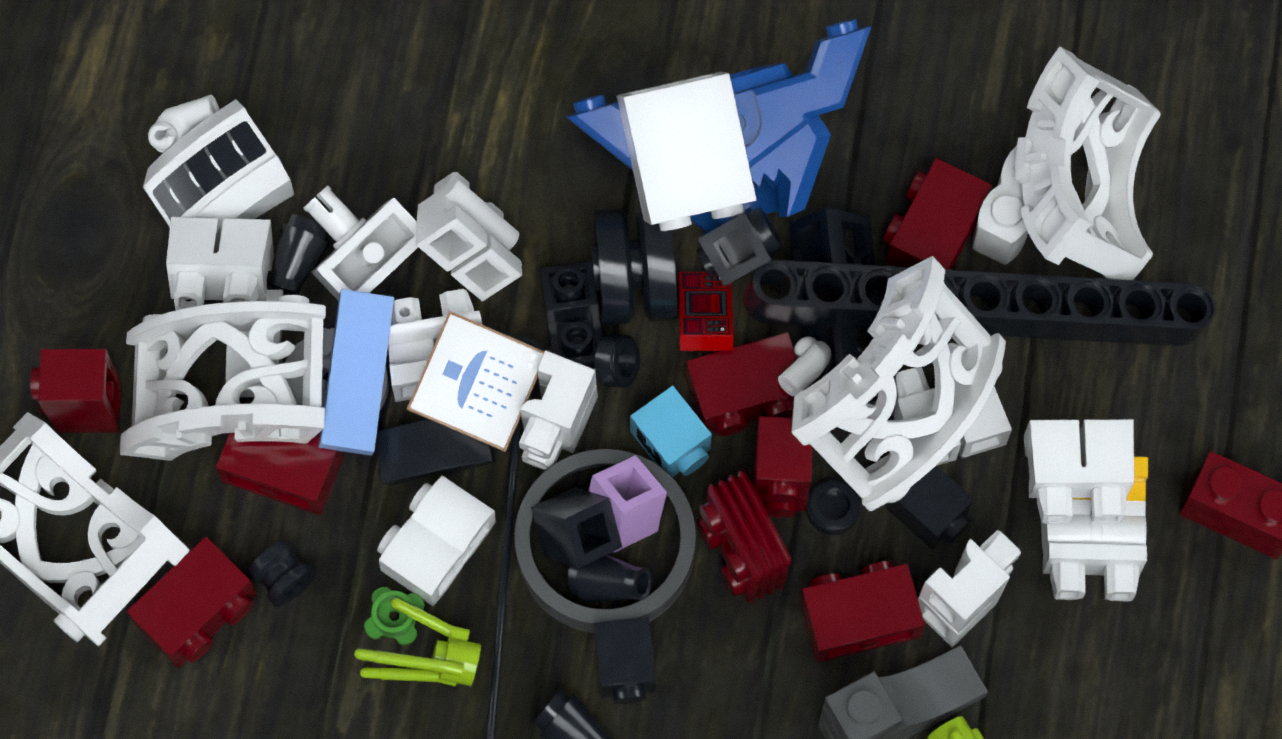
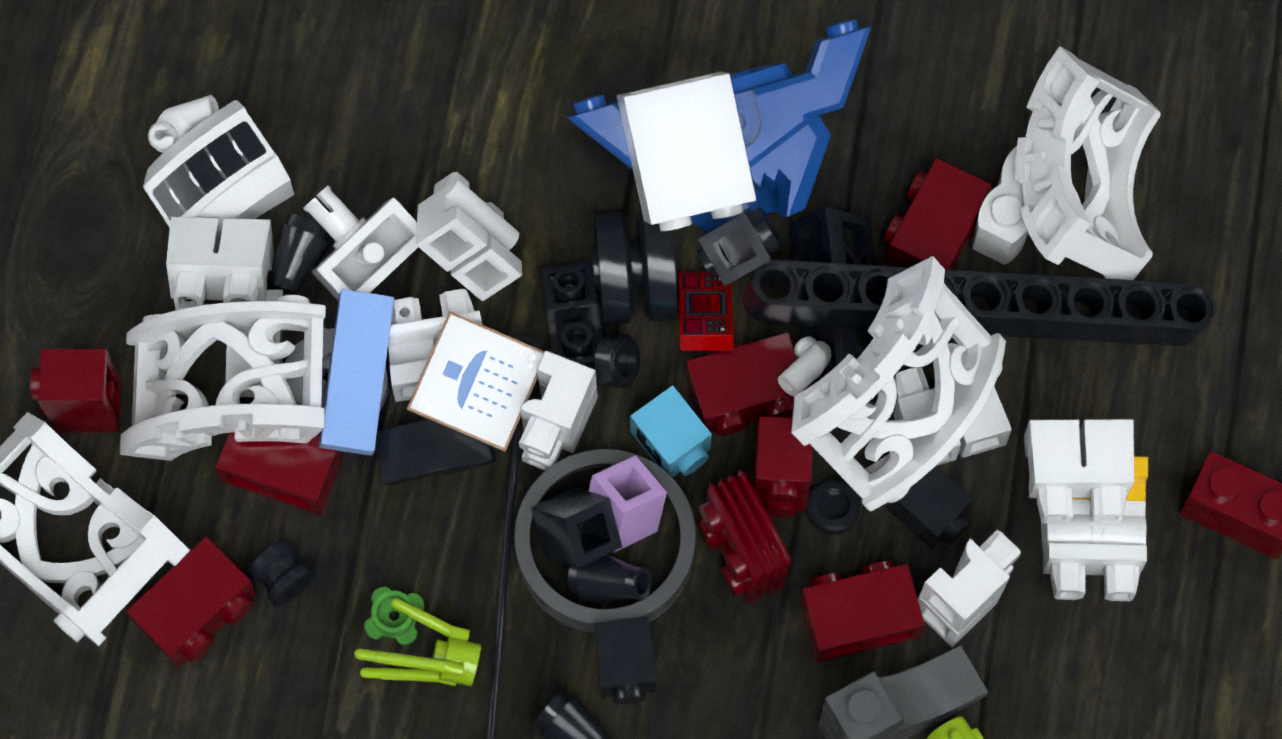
white brick [377,476,496,606] -> none

